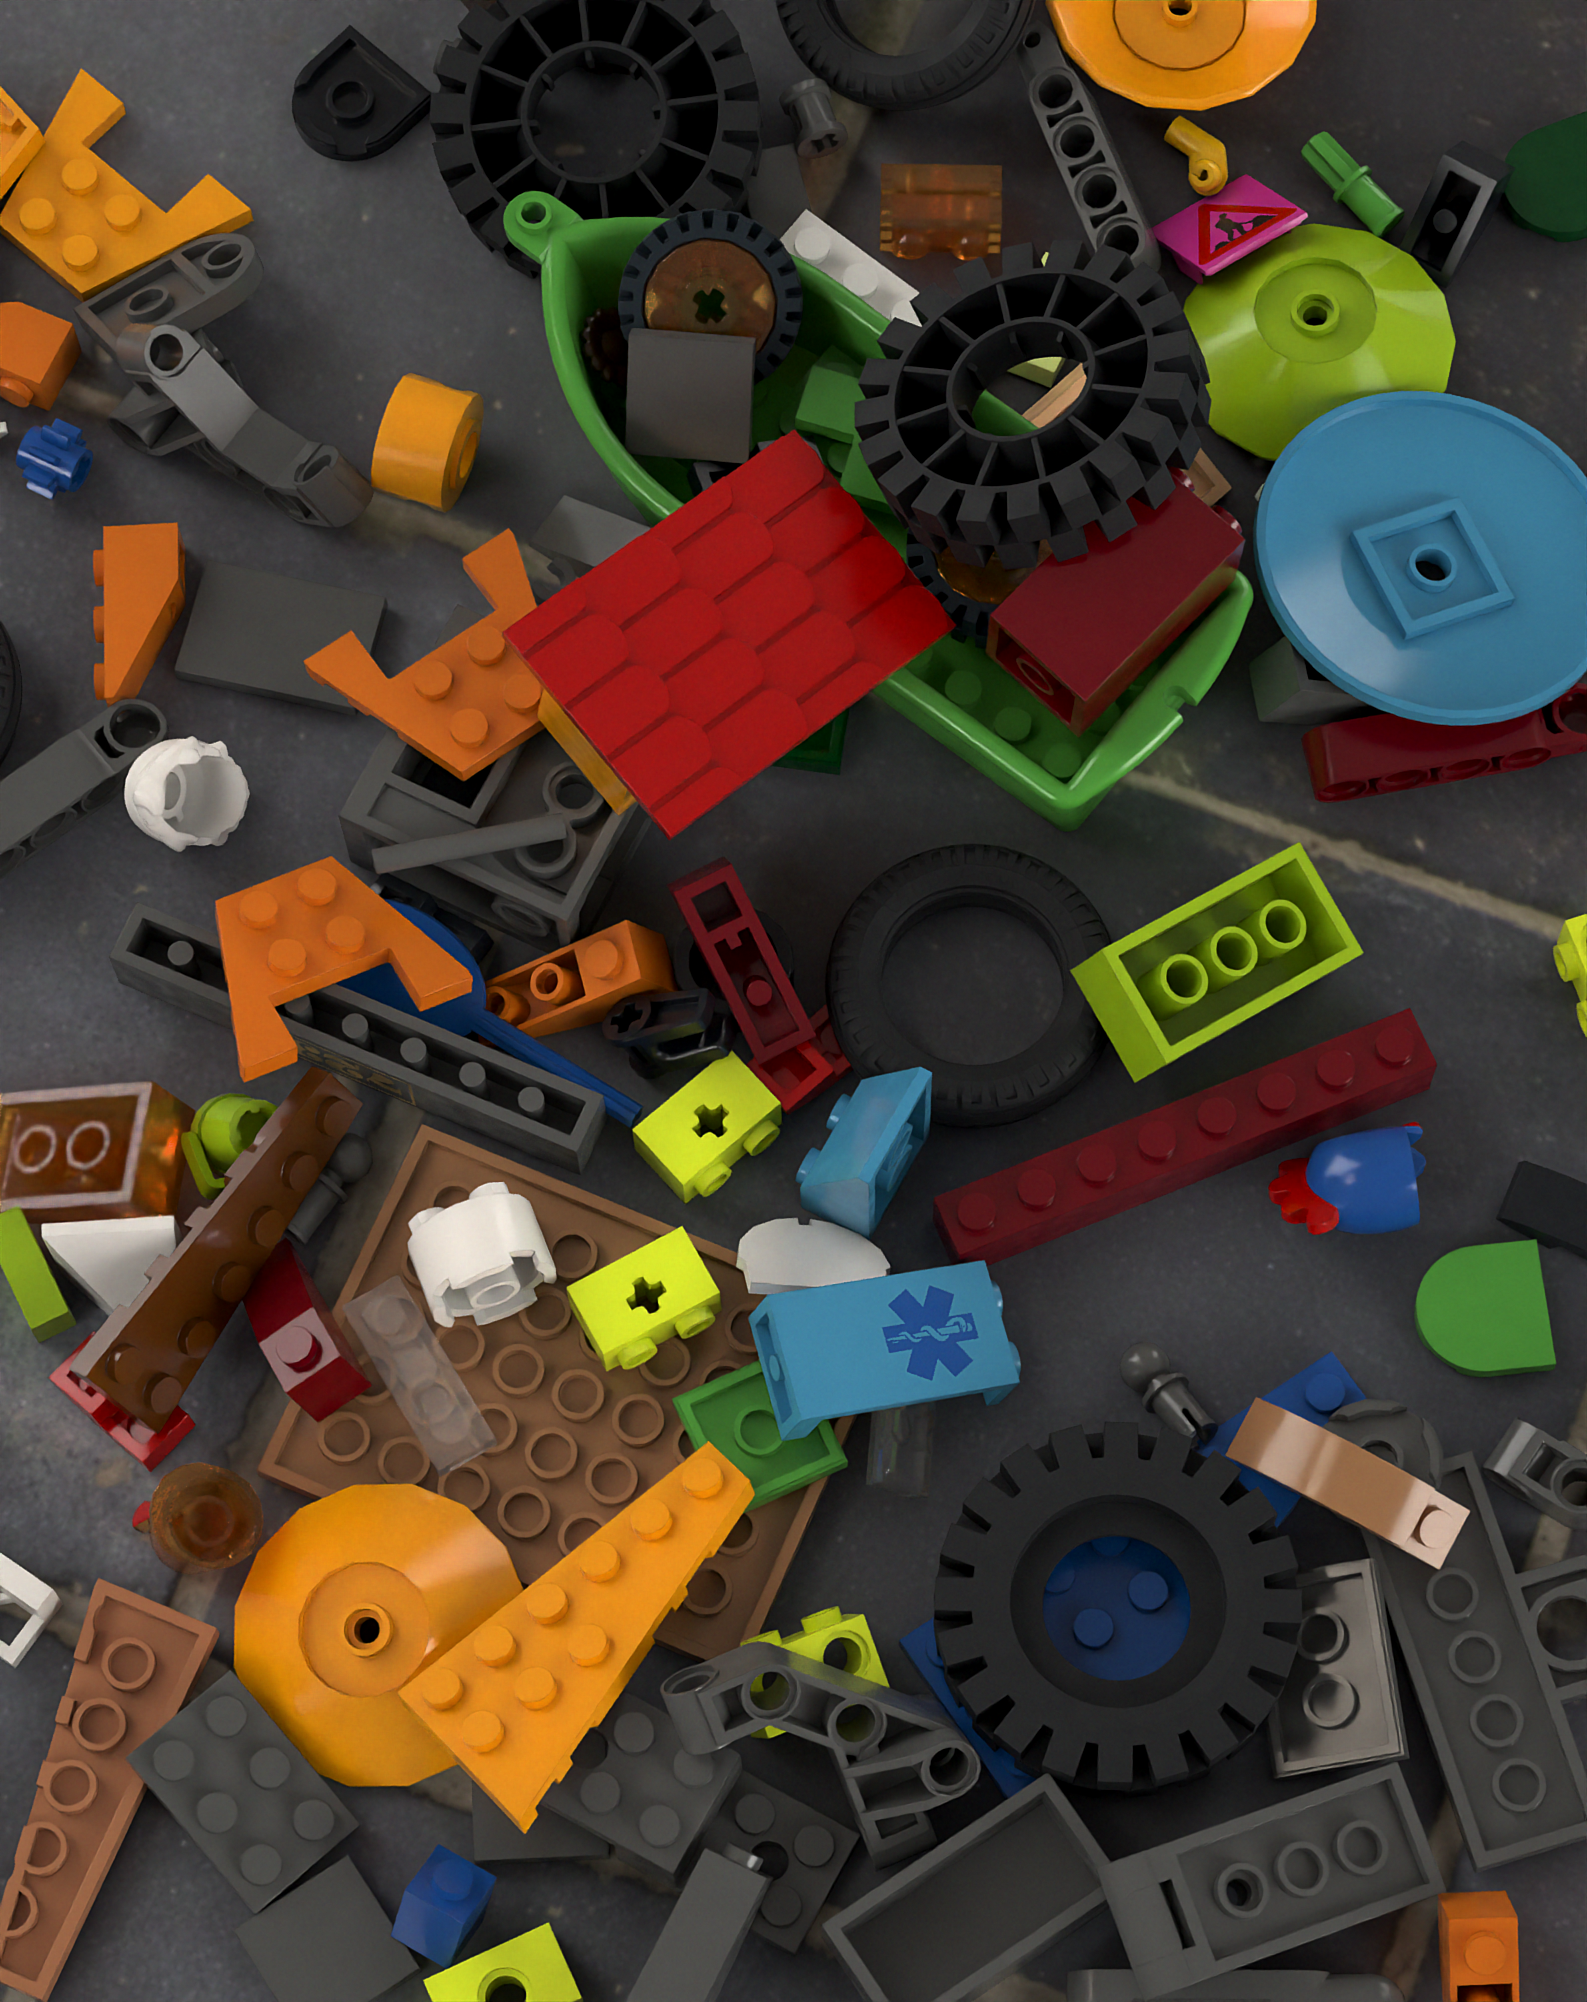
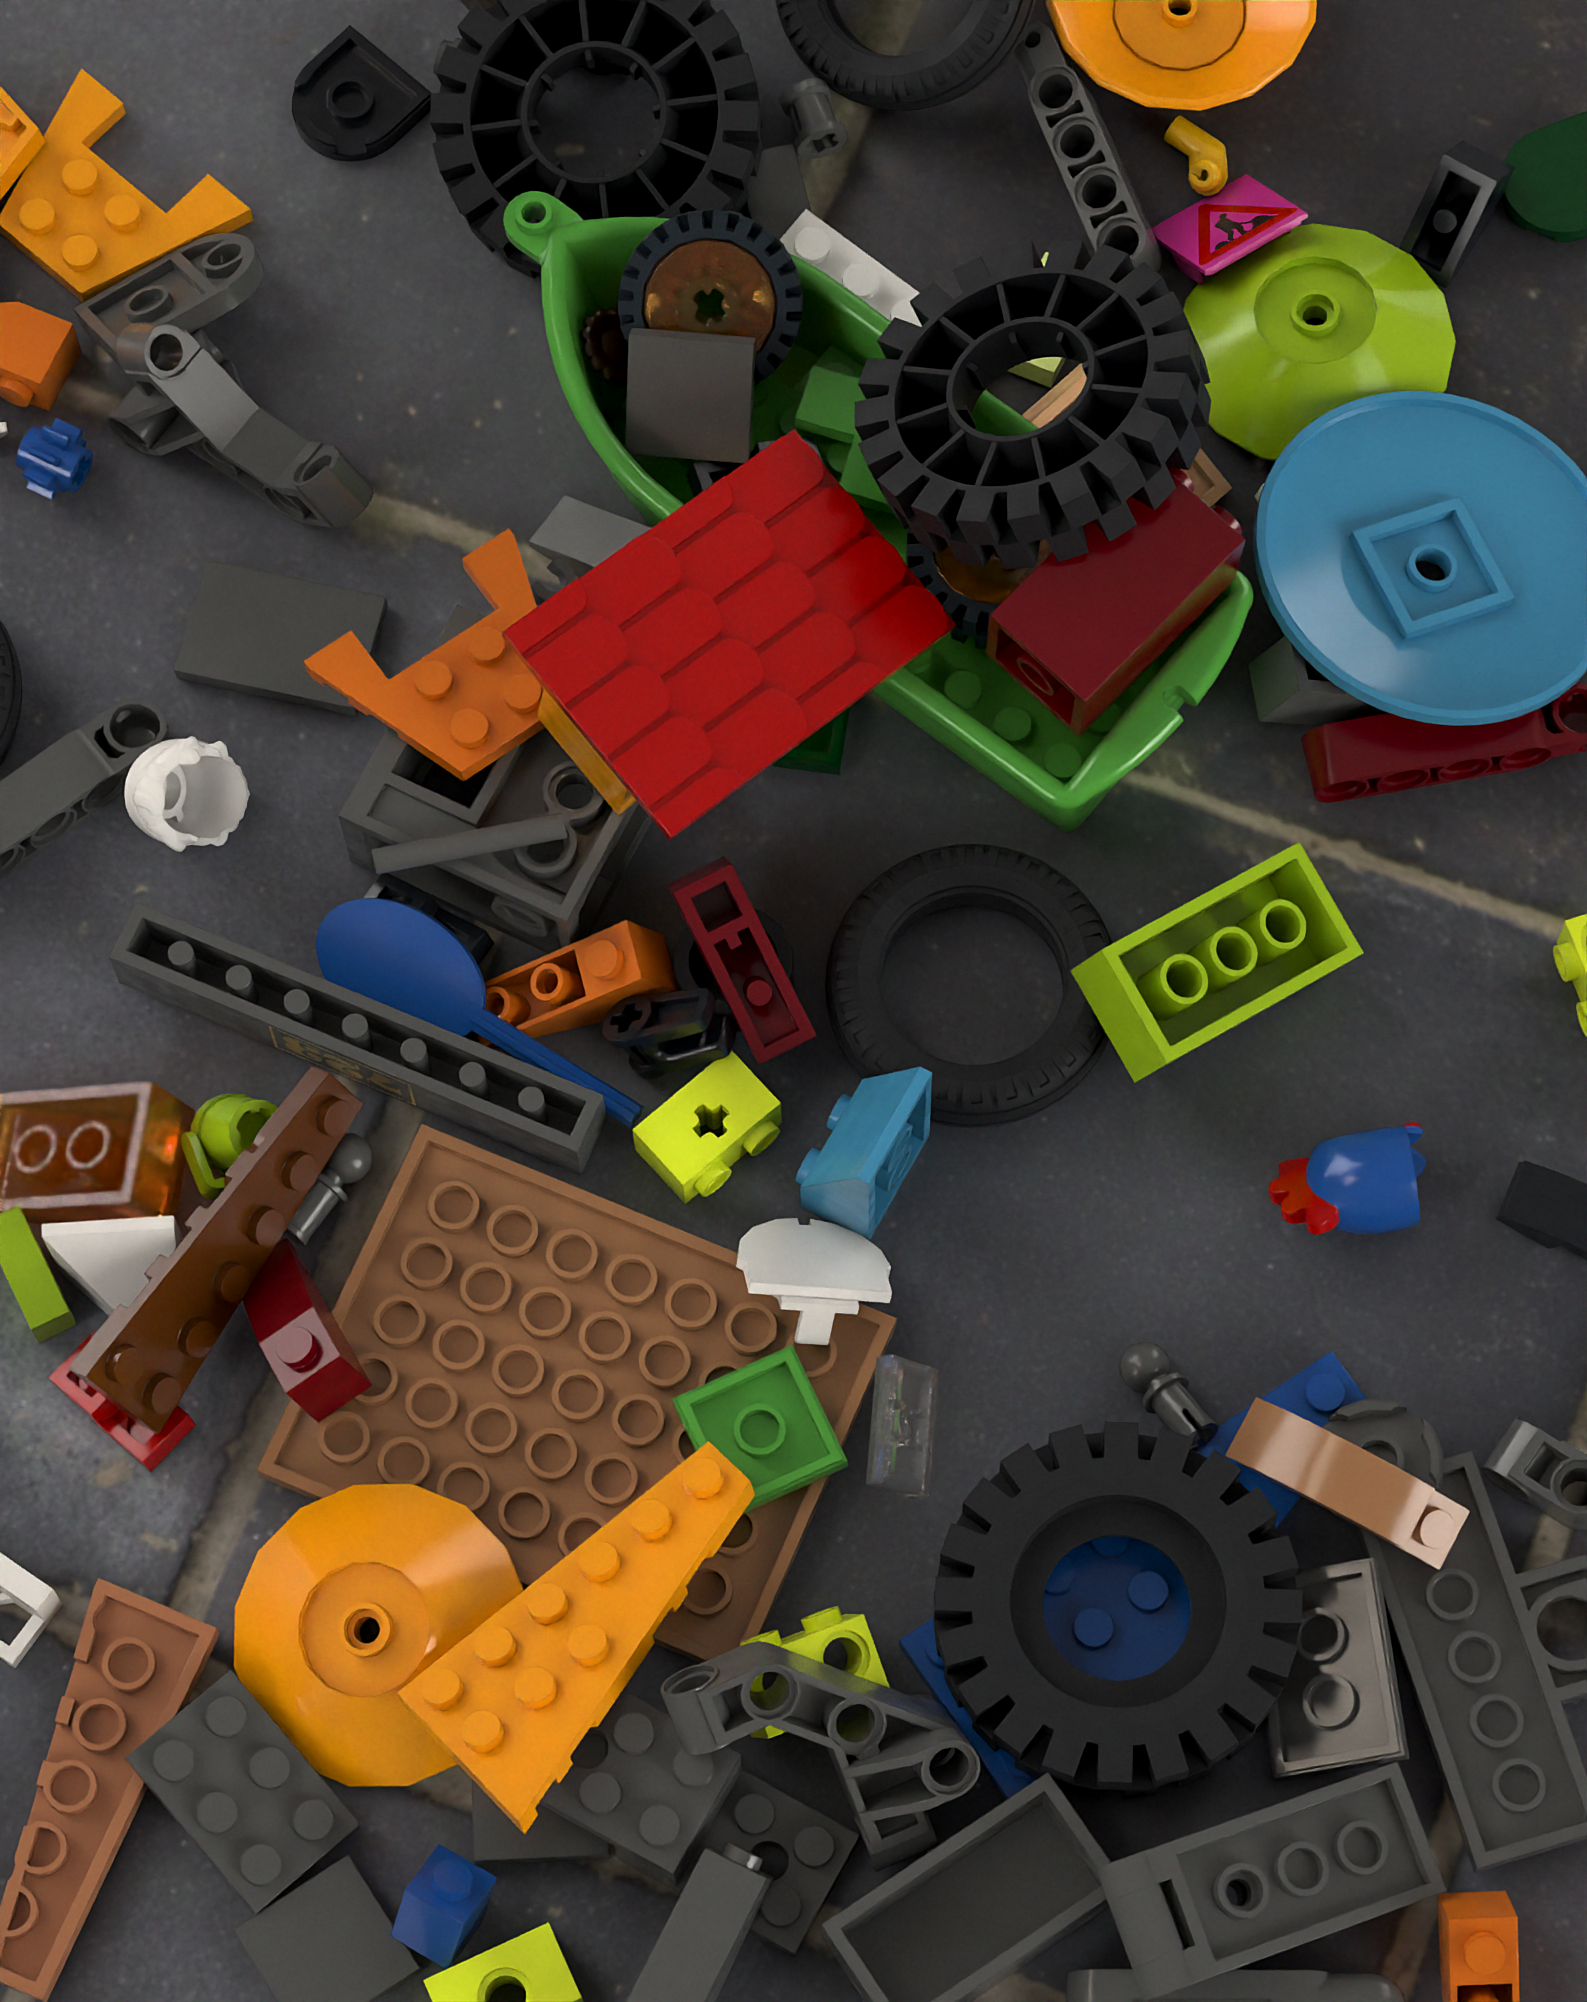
orange slope [93,522,186,716] -> none
clear orange hat [132,1462,264,1575] -> none
orange wing [215,856,473,1083] -> none
clear plate [341,1275,497,1477] -> none
light orange piece [371,373,484,513] -> none
white brick [407,1182,557,1328] -> none
neon yellow brick [566,1226,722,1372] -> none
red slope [746,1004,853,1115] -> none
dark azure panel [748,1260,1021,1441] -> none
clear orange brick [880,163,1002,261] -> none
dark red brick [933,1008,1437,1266] -> none
bright green axle [1301,131,1405,239] -> none
bright green tile [1414,1239,1556,1377] -> none

